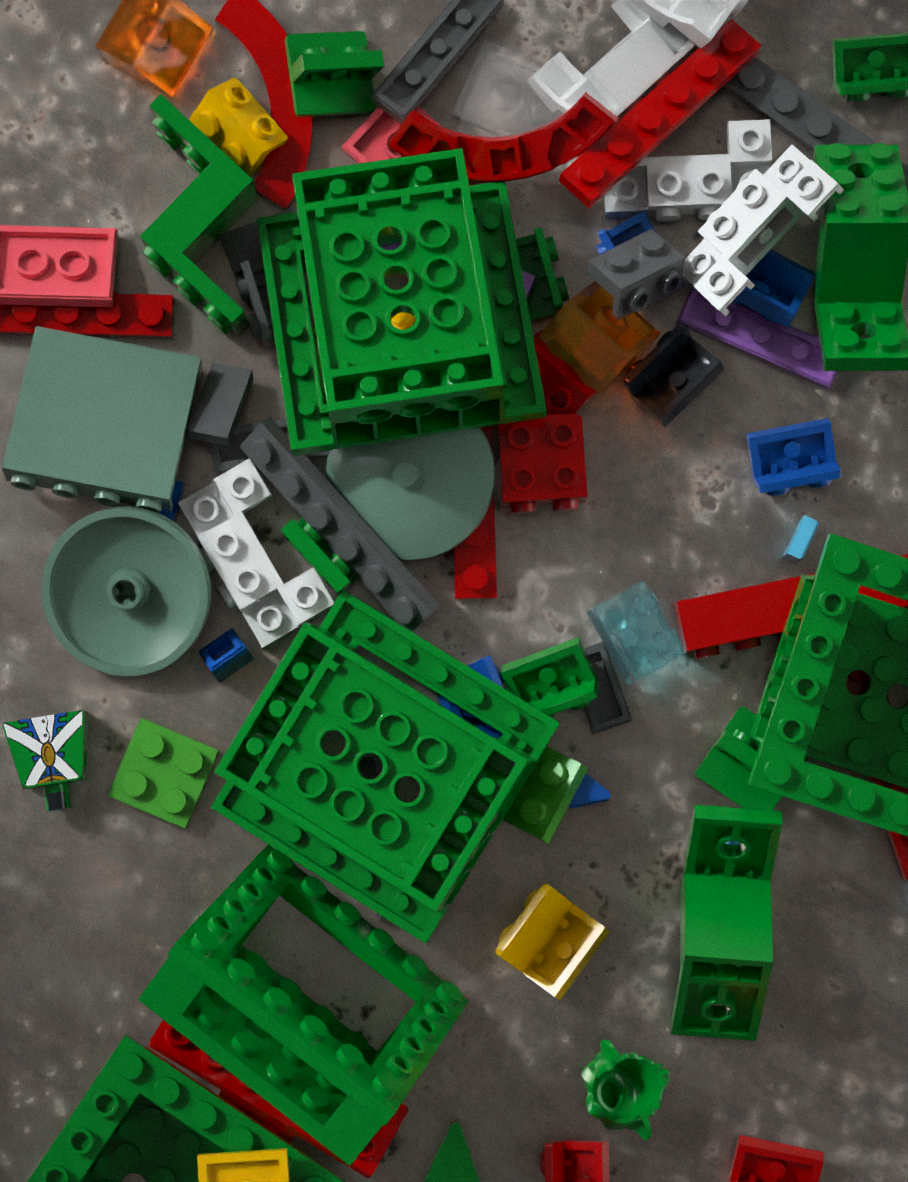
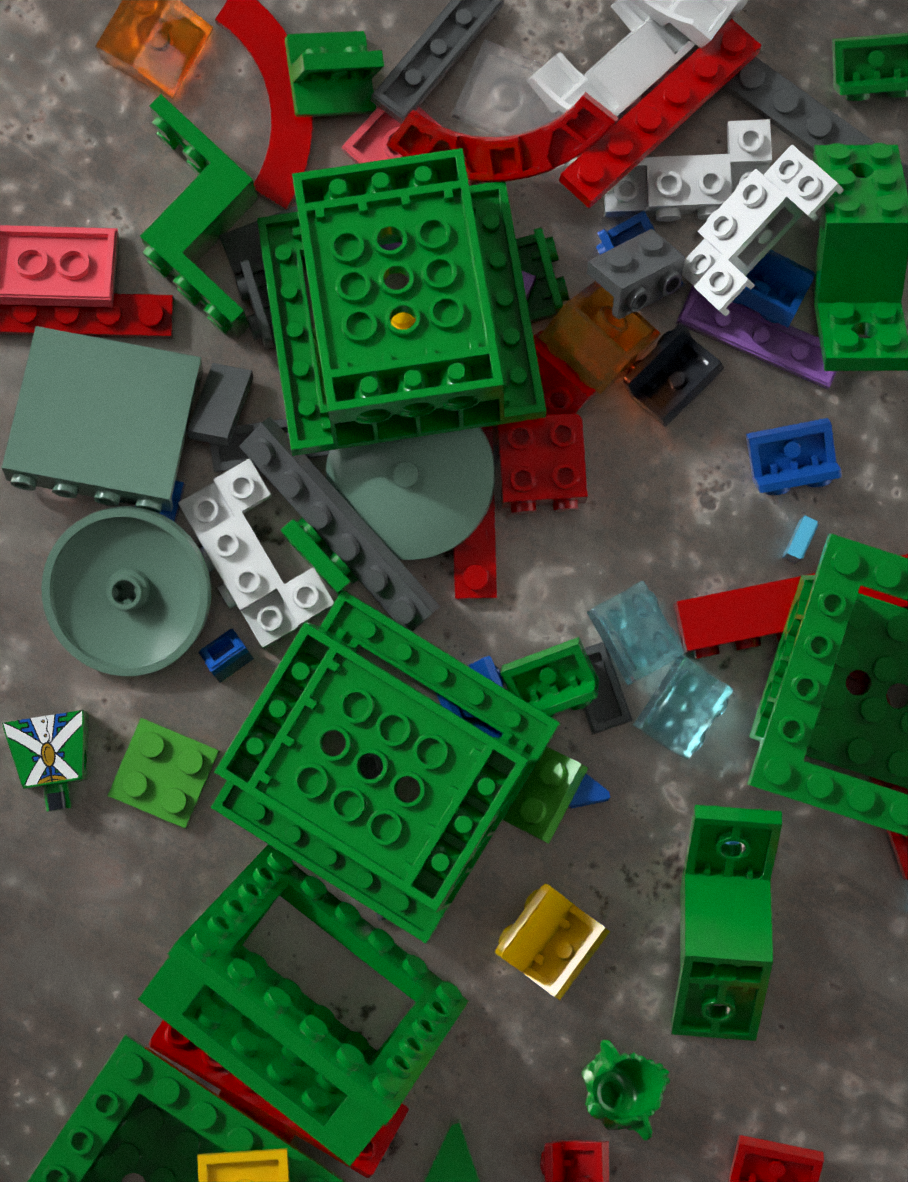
yellow bracket [189,77,288,177] -> none
green bracket [695,706,808,811] -> none
none -> clear light blue bracket [633,655,733,759]

